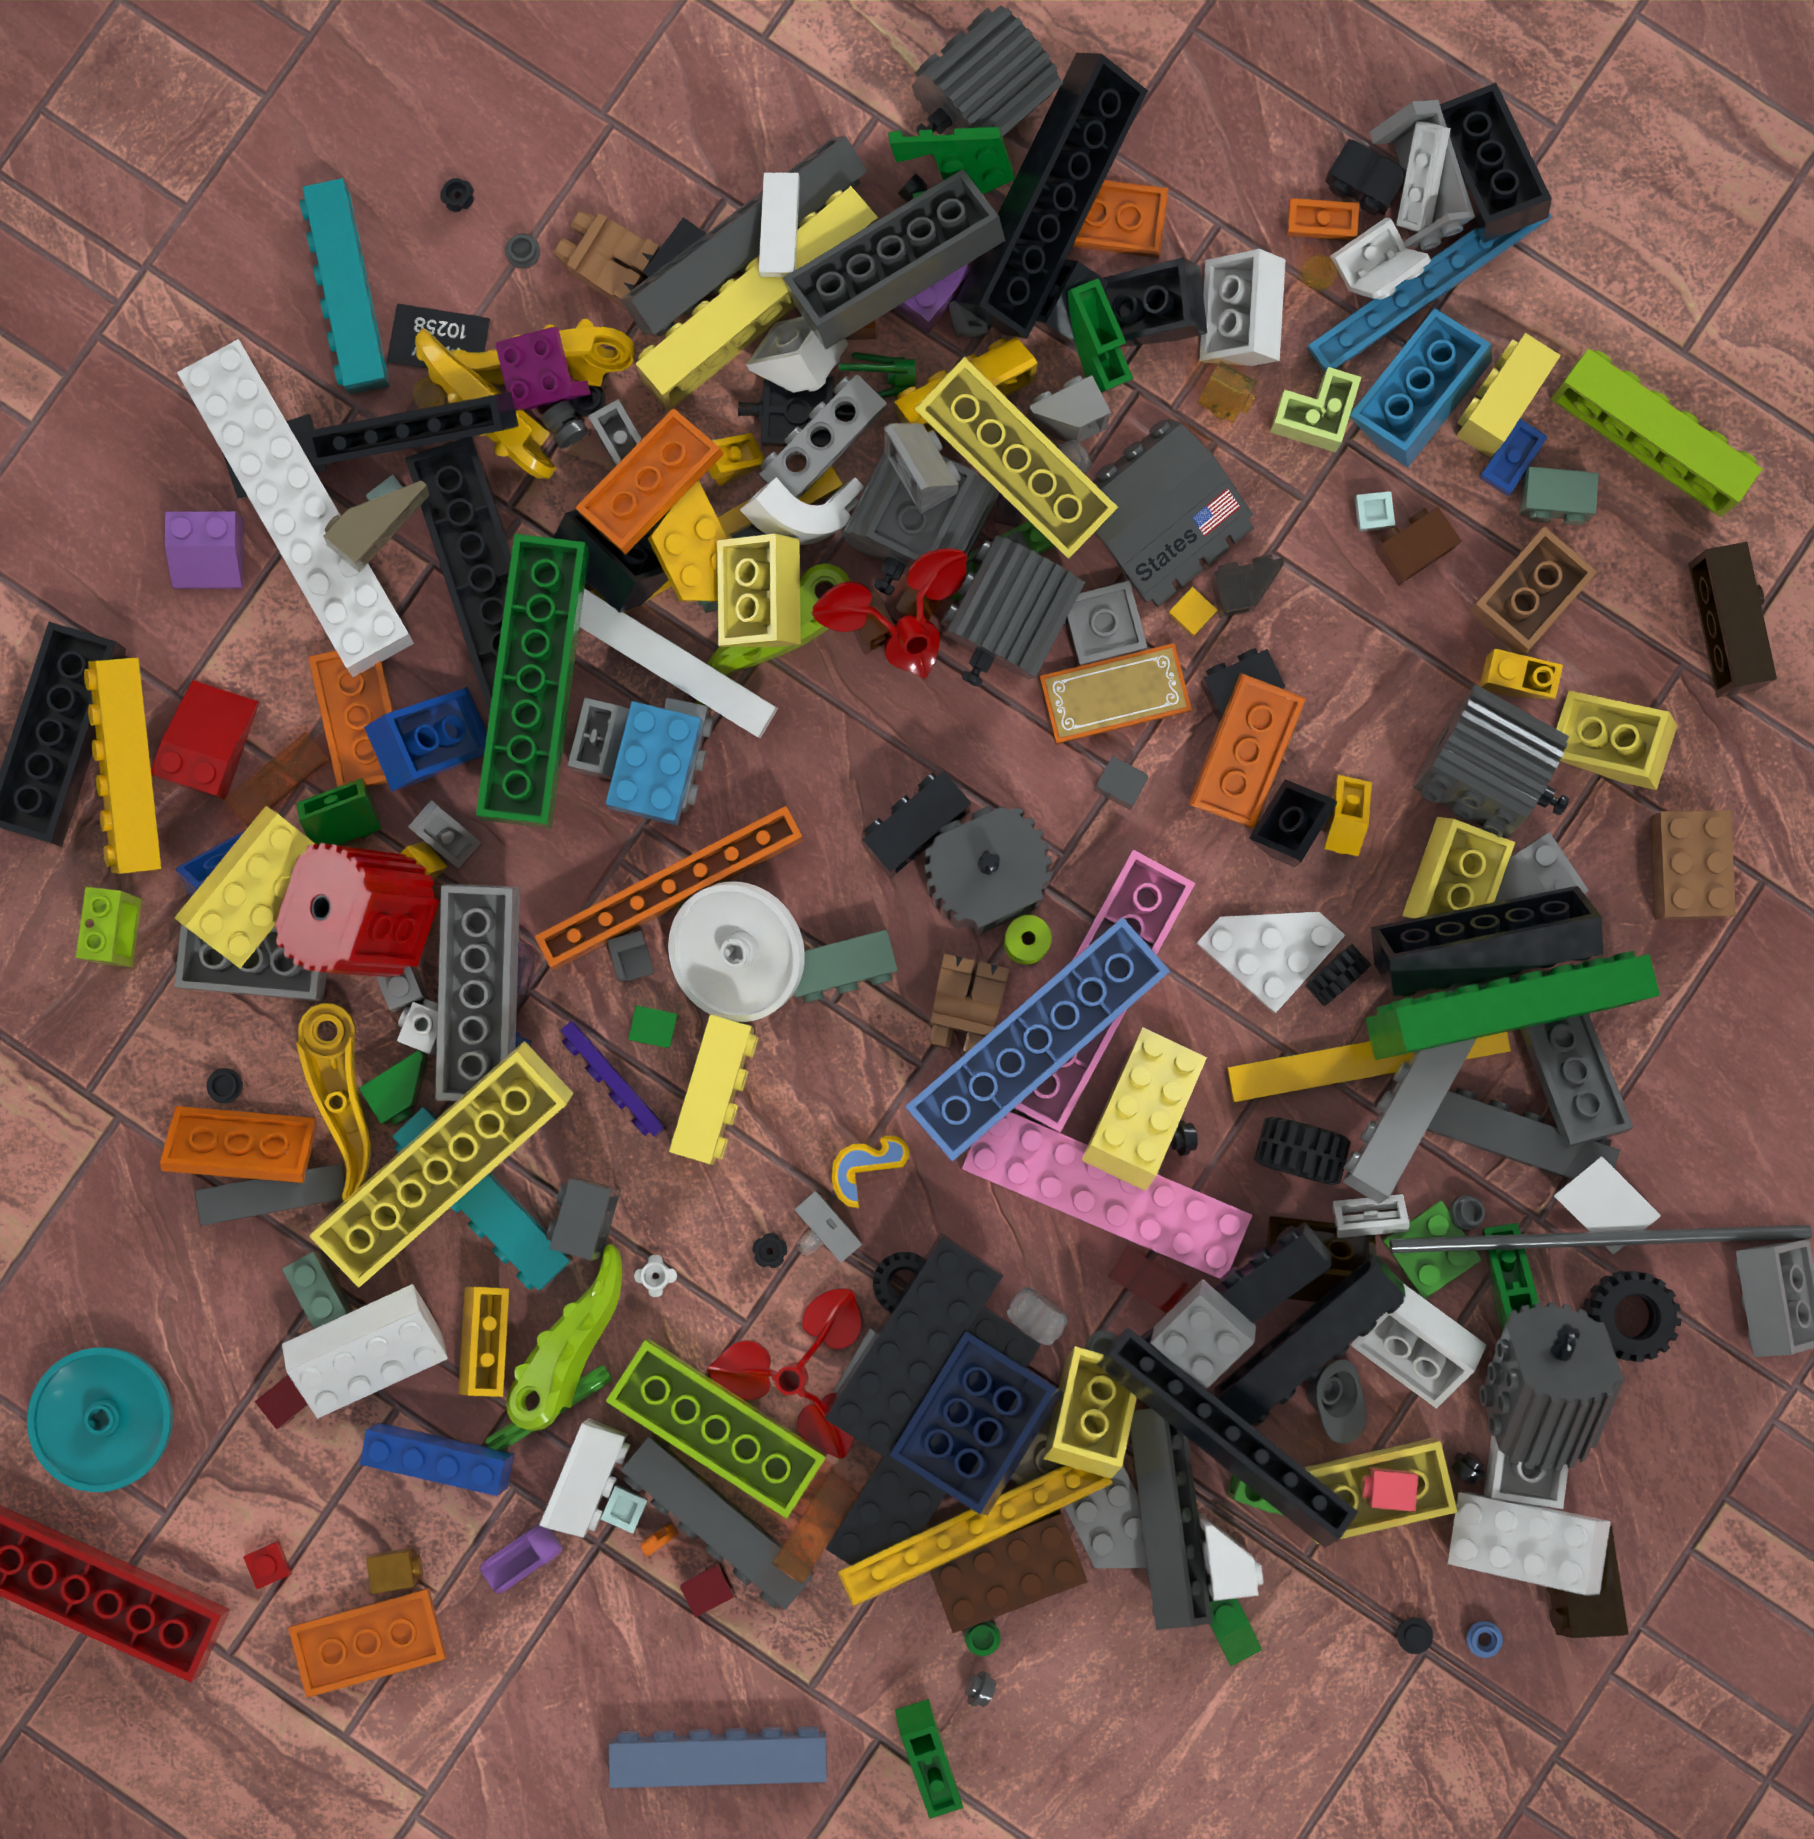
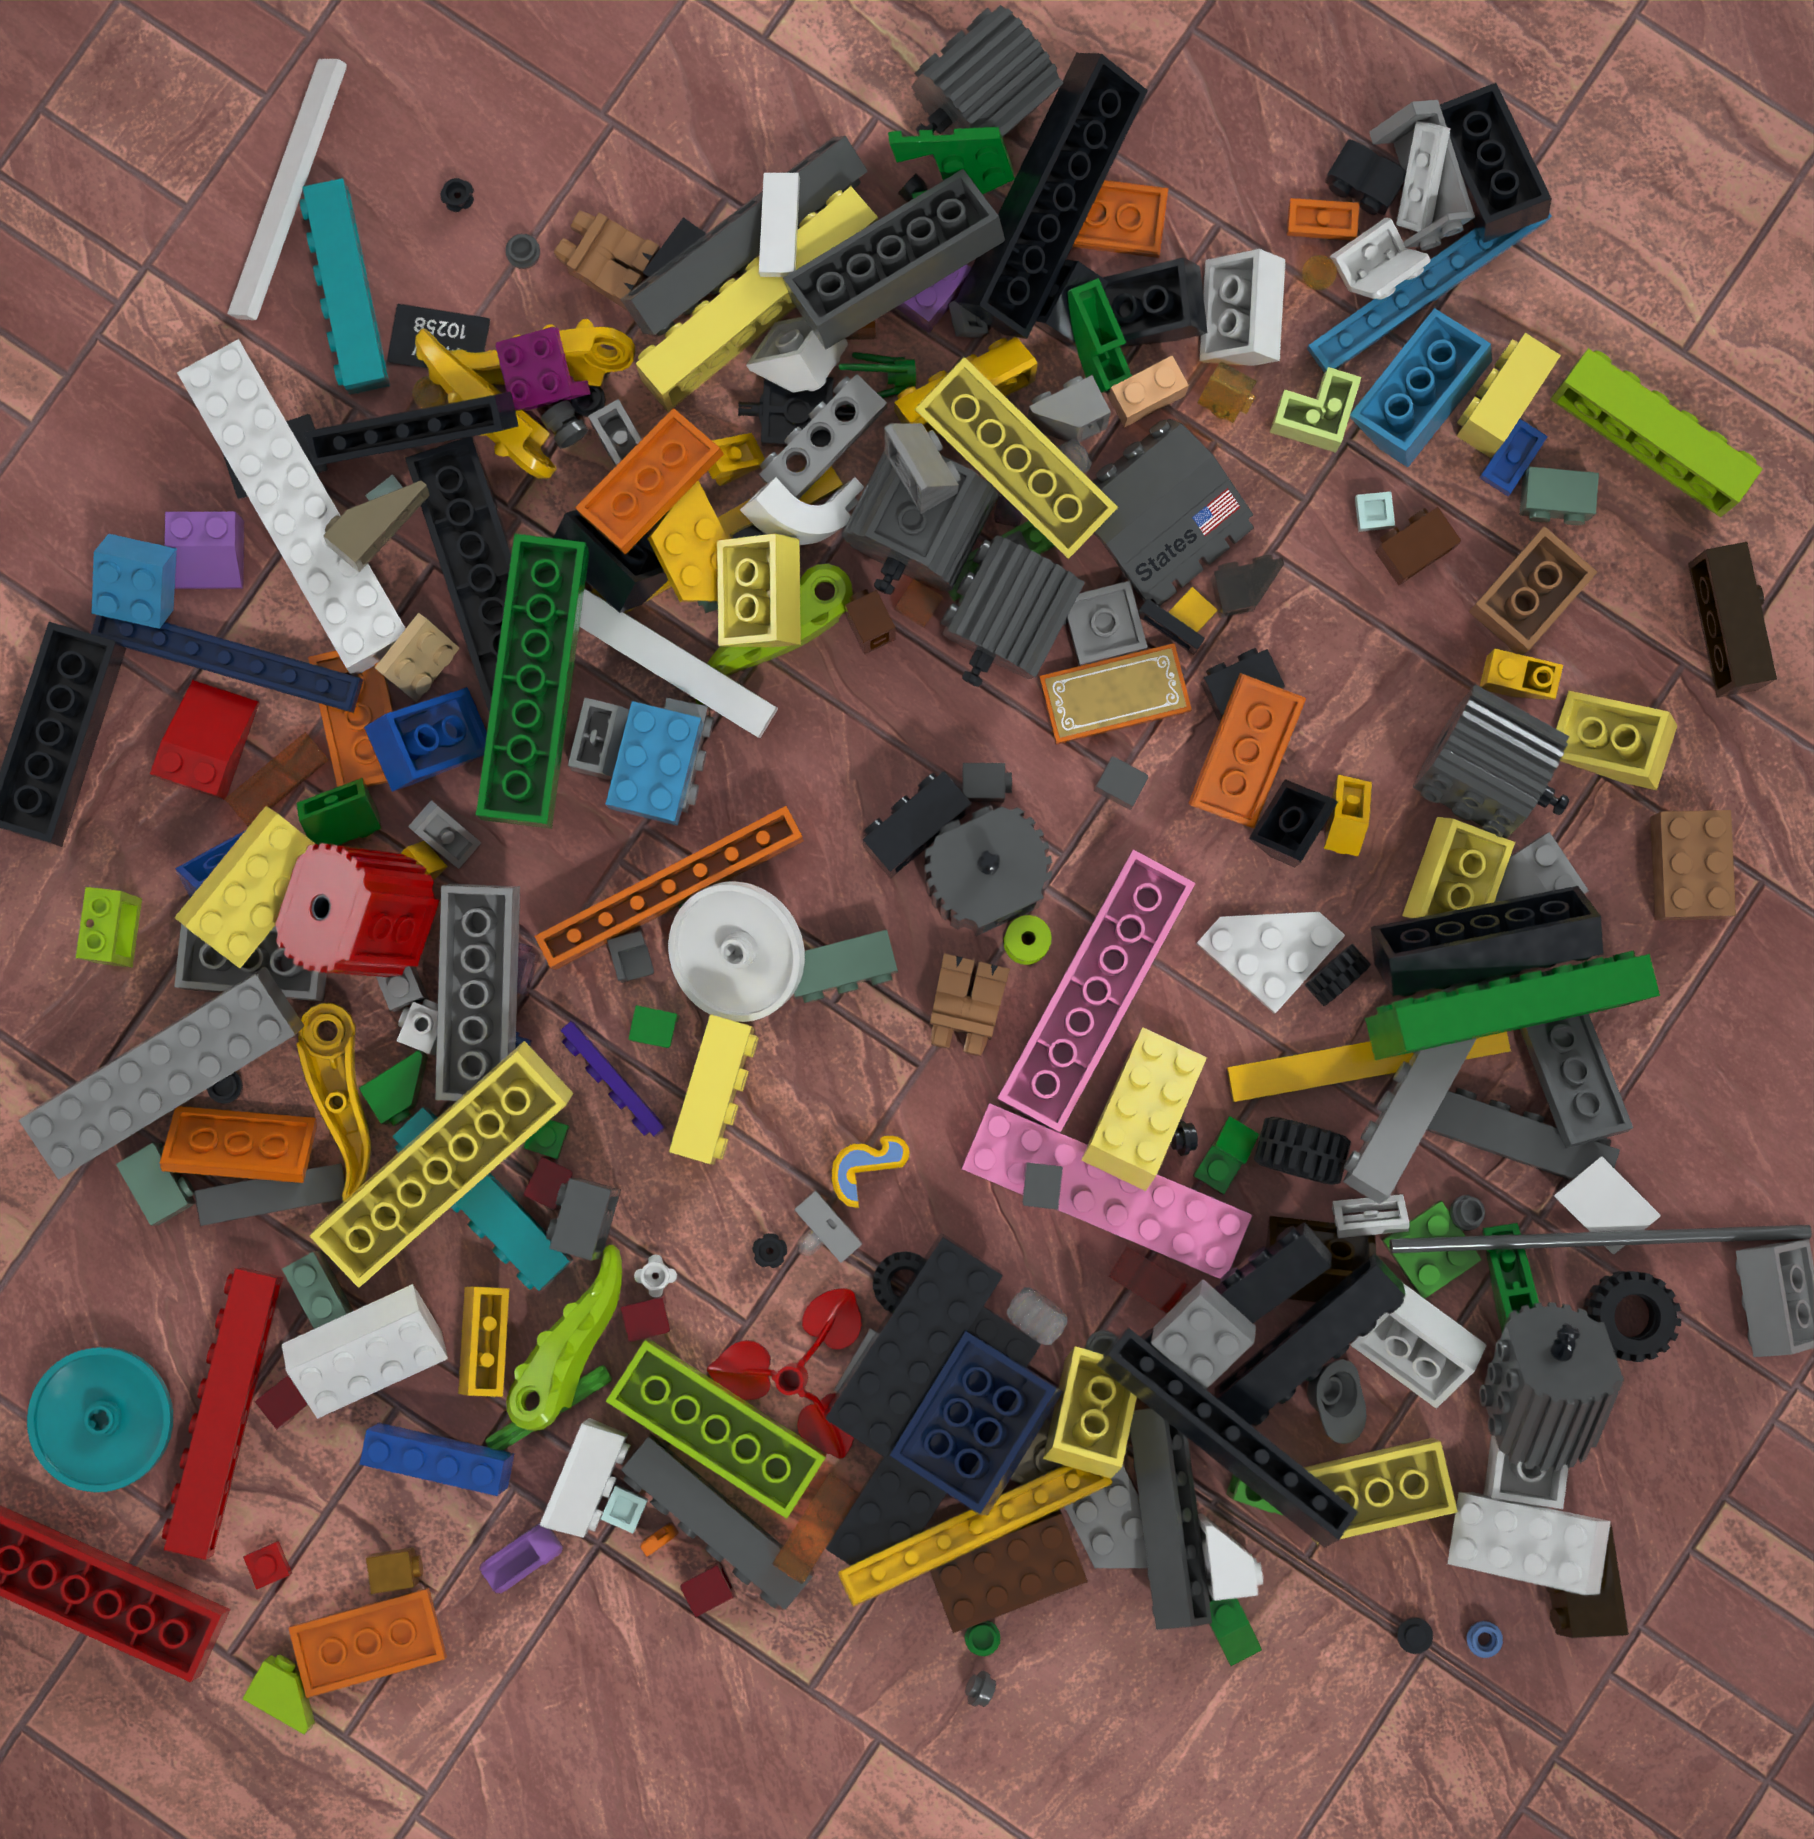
yellow brick [84,658,161,874] -> none
sand blue brick [609,1726,827,1788] -> none
red plant [811,548,968,679] -> none
green slope [895,1699,964,1819] -> none
medium blue brick [905,917,1170,1162] -> none
coral brick [1361,1467,1418,1511] -> none
black plate [1451,1452,1486,1485] -> none
none -> light grey brick [18,966,304,1180]
none -> dark blue tile [91,615,363,713]
none -> dark azure brick [92,534,177,629]
none -> sand green brick [116,1142,196,1226]
none -> red brick [162,1267,284,1560]
none -> white tile [227,59,347,320]
none -> lime slope [242,1655,315,1735]
none -> tan plate [375,613,460,702]
none -> dark red panel [523,1156,573,1210]
none -> green plate [524,1119,569,1159]
none -> dark red panel [621,1296,670,1342]
none -> dark grey brick [962,763,1012,802]
none -> dark grey panel [1022,1163,1063,1210]
none -> light nougat brick [1108,355,1189,428]
none -> black tile [1138,598,1205,655]
none -> green slope [1193,1116,1260,1194]

